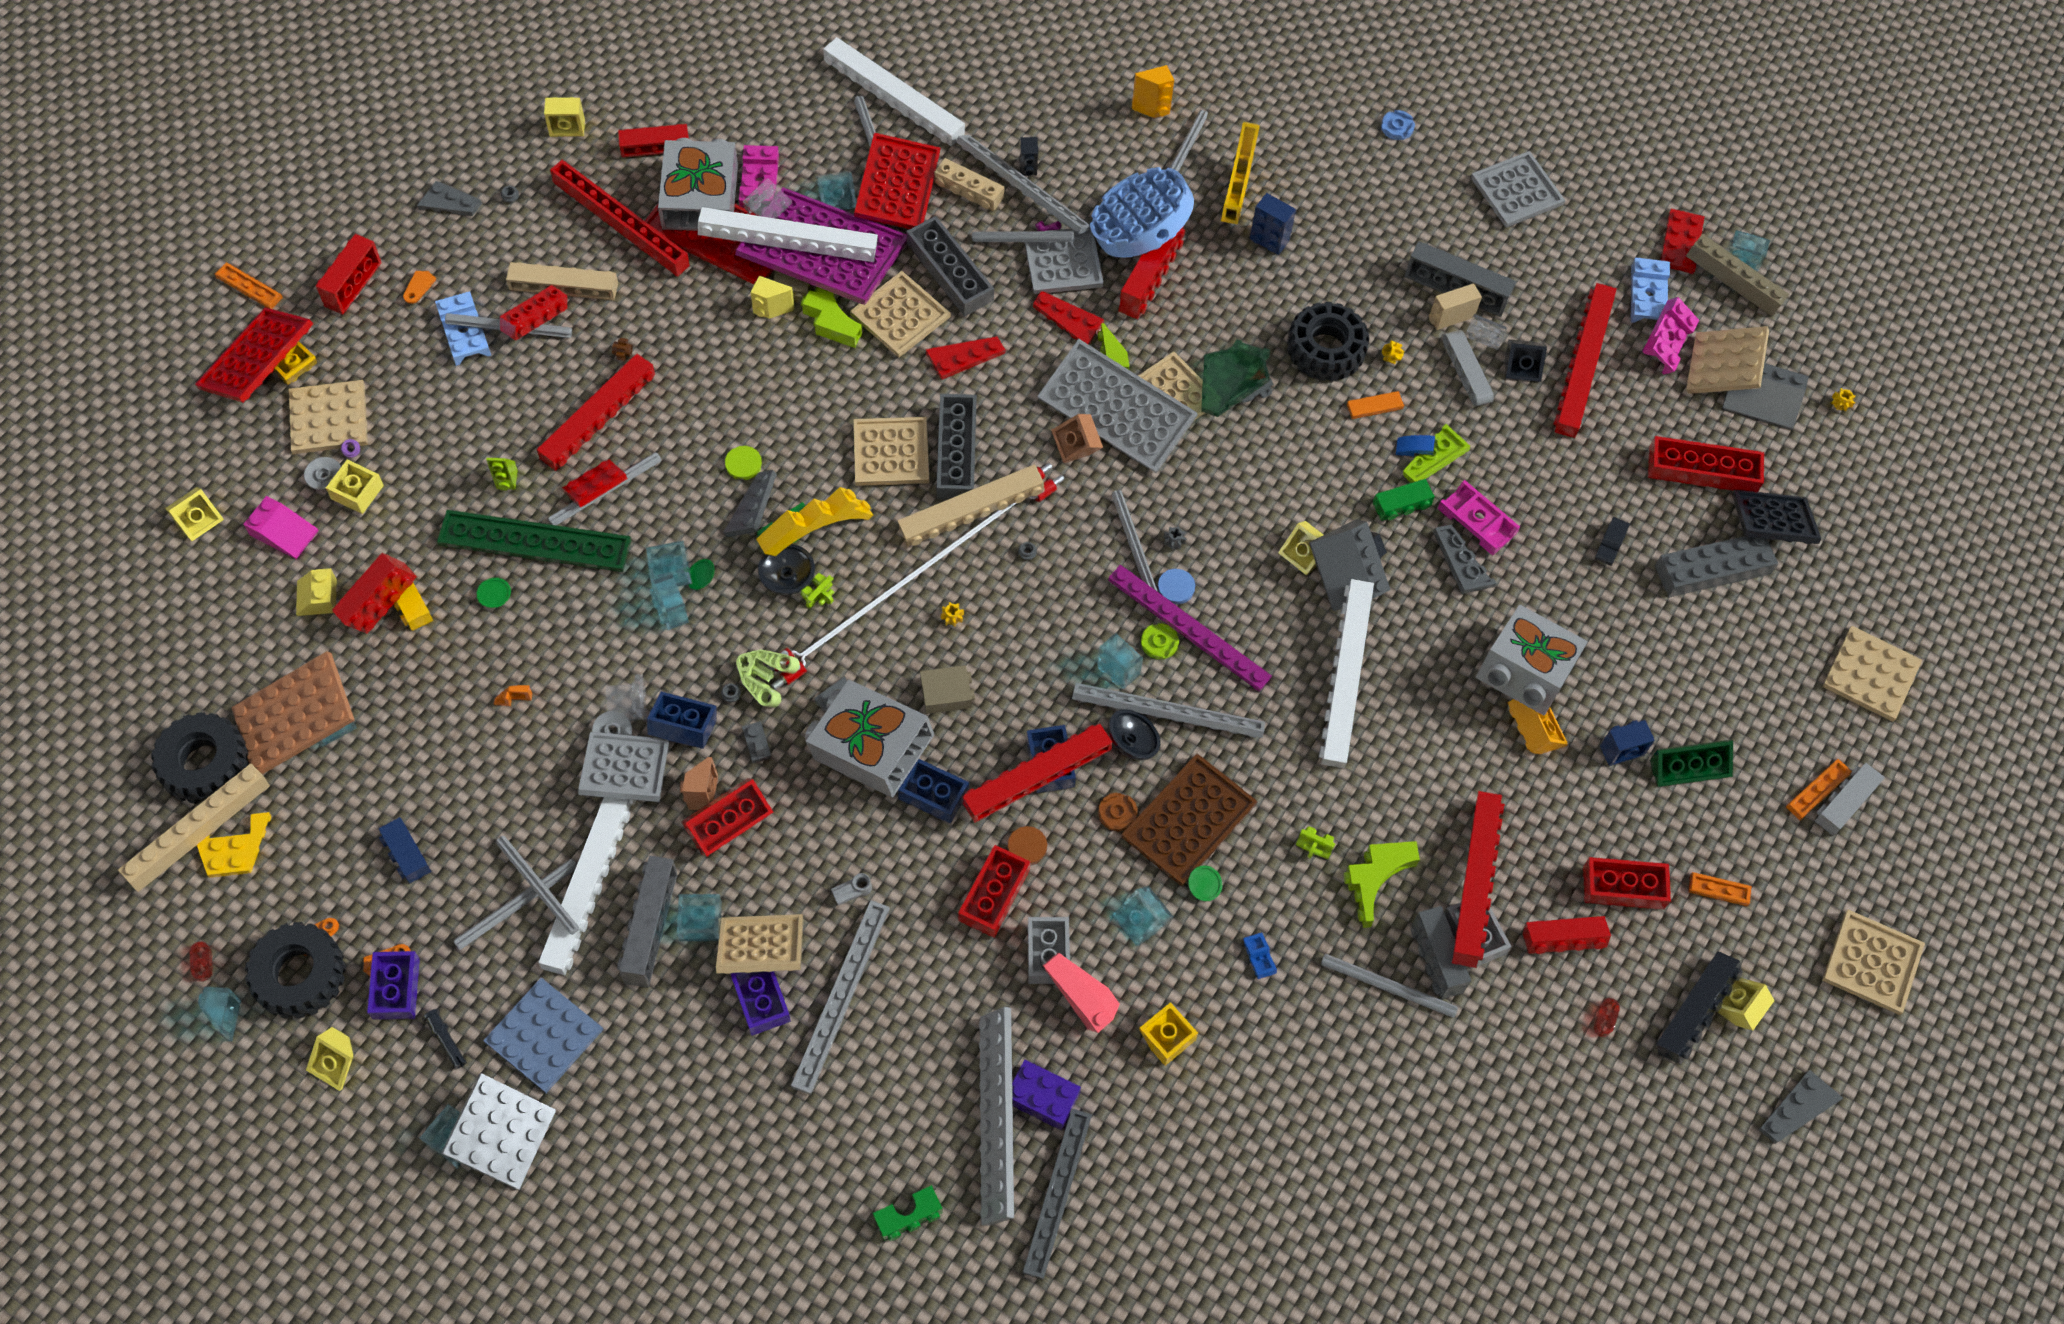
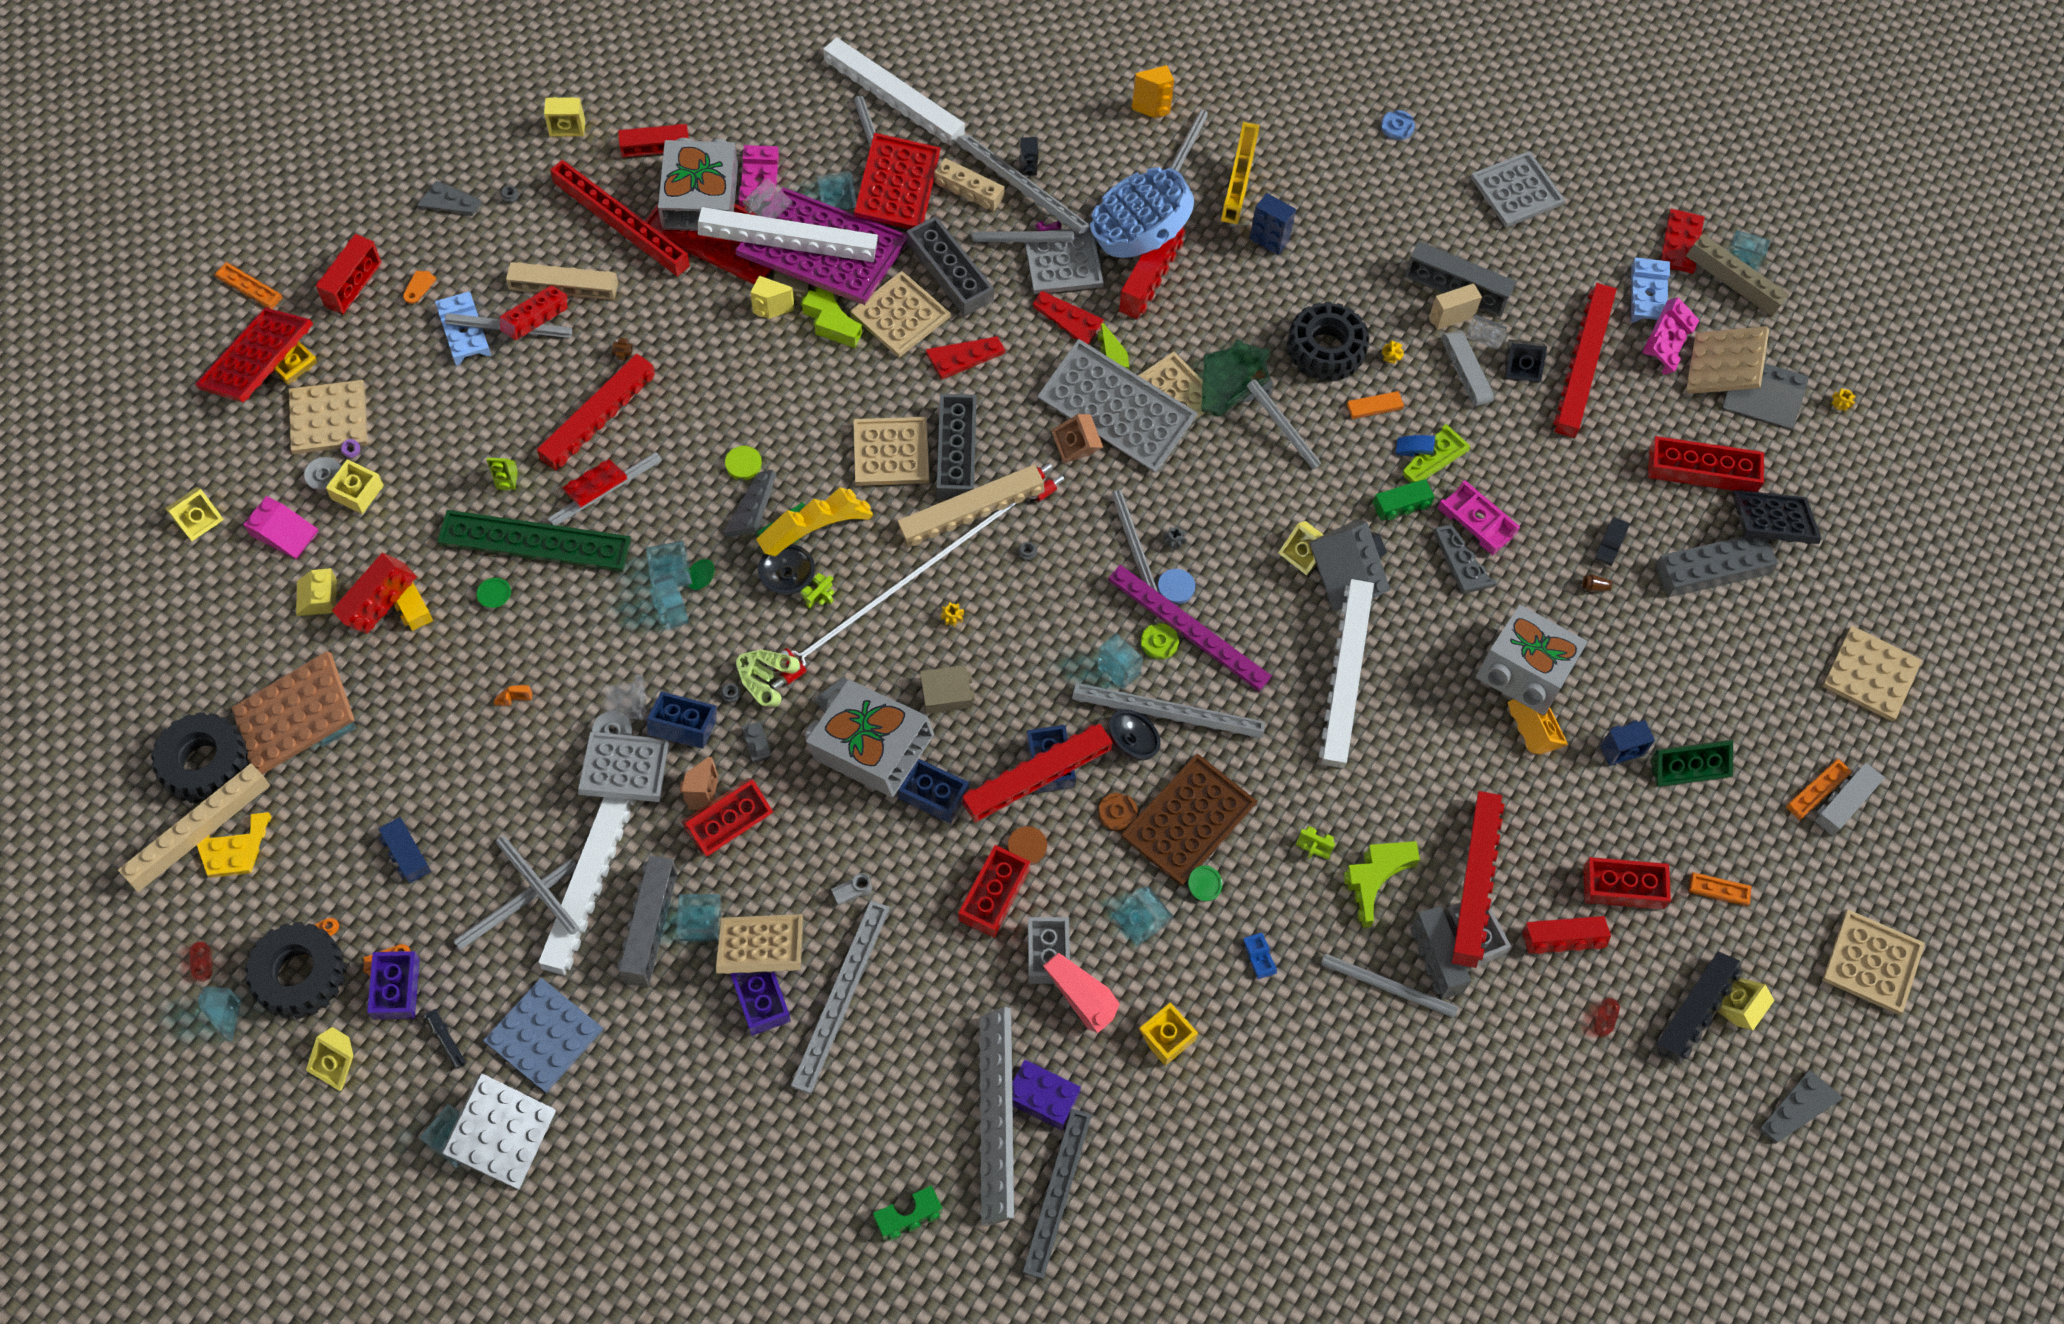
none -> light grey axle [1247,380,1321,469]
none -> reddish brown cone [1582,574,1612,592]

